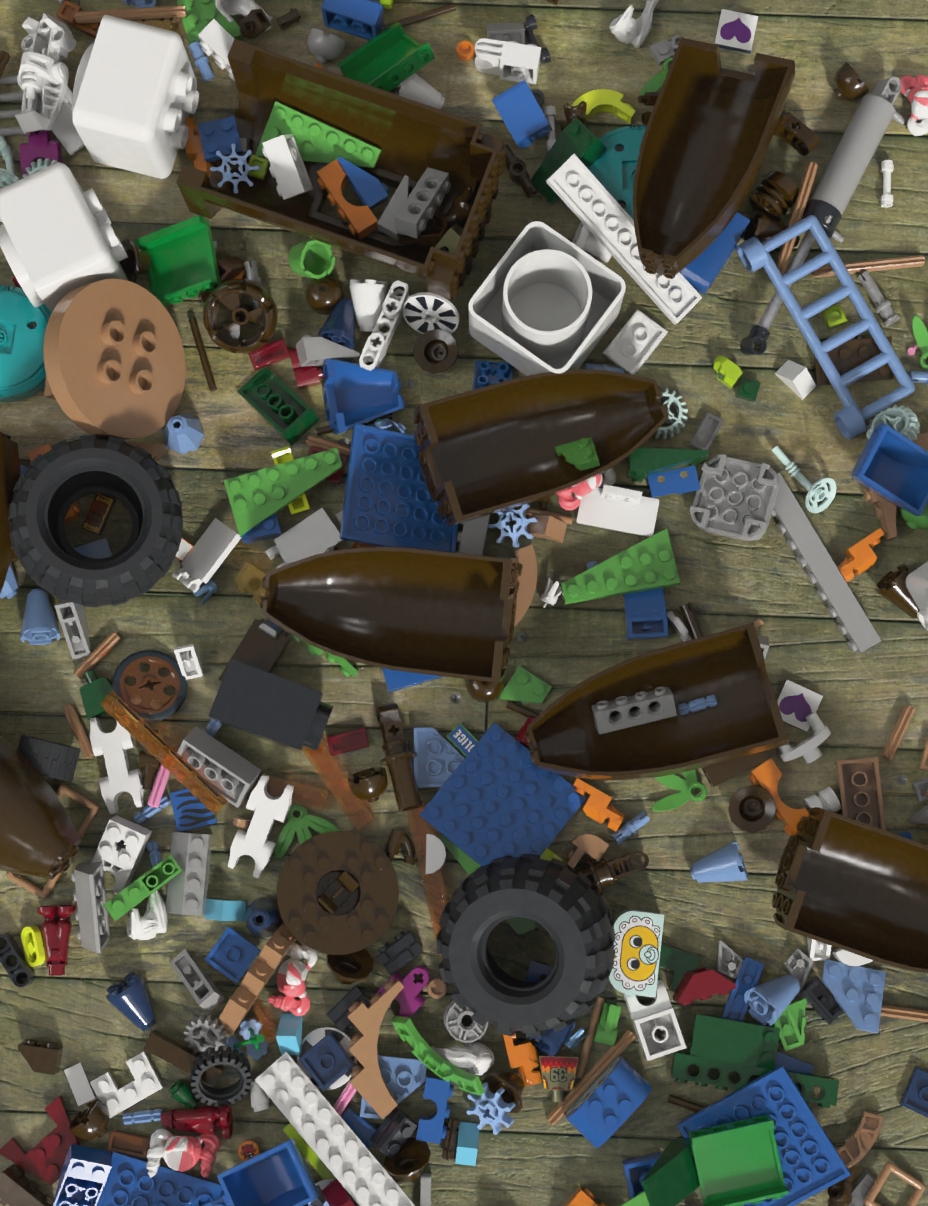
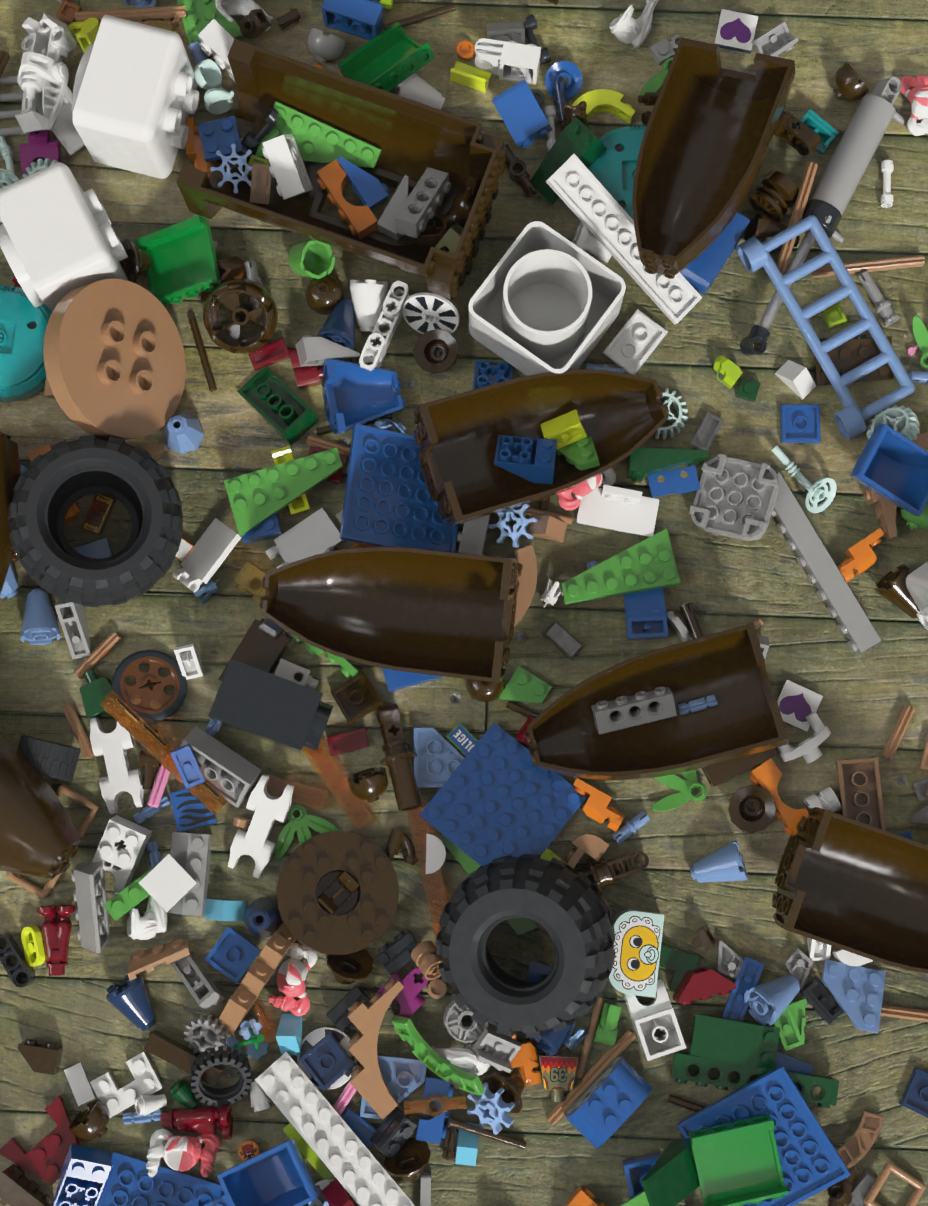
reddish brown tile [106,1129,151,1159] -> none
none -> neon yellow arch [68,18,100,52]
none -> medium nougat wing [127,938,191,981]
none -> white cone [135,1094,167,1116]
none -> white tile [138,854,197,912]
none -> plate [170,744,205,789]
none -> light aqua hair [194,59,222,90]
none -> light aqua hair [204,85,234,115]
none -> black bar [241,107,279,148]
none -> medium nougat tile [249,163,272,205]
none -> white torso [274,659,319,690]
none -> dark brown plate [330,671,383,725]
none -> clear orange pin [404,1094,467,1116]
none -> medium nougat wheel [411,940,442,980]
none -> dark brown bar [448,1117,526,1150]
none -> neon yellow panel [450,61,492,93]
none -> light grey bracket [473,1028,521,1073]
none -> blue slope [494,435,557,485]
none -> neon yellow panel [541,410,587,449]
none -> flat silver tile [543,620,585,661]
none -> blue dish [545,61,583,99]
none -> dark blue pin [552,81,569,122]
none -> dark brown tile [691,925,716,950]
none -> light grey bracket [751,21,799,57]
none -> blue tile [780,404,821,444]
none -> teal hinge [797,109,839,154]

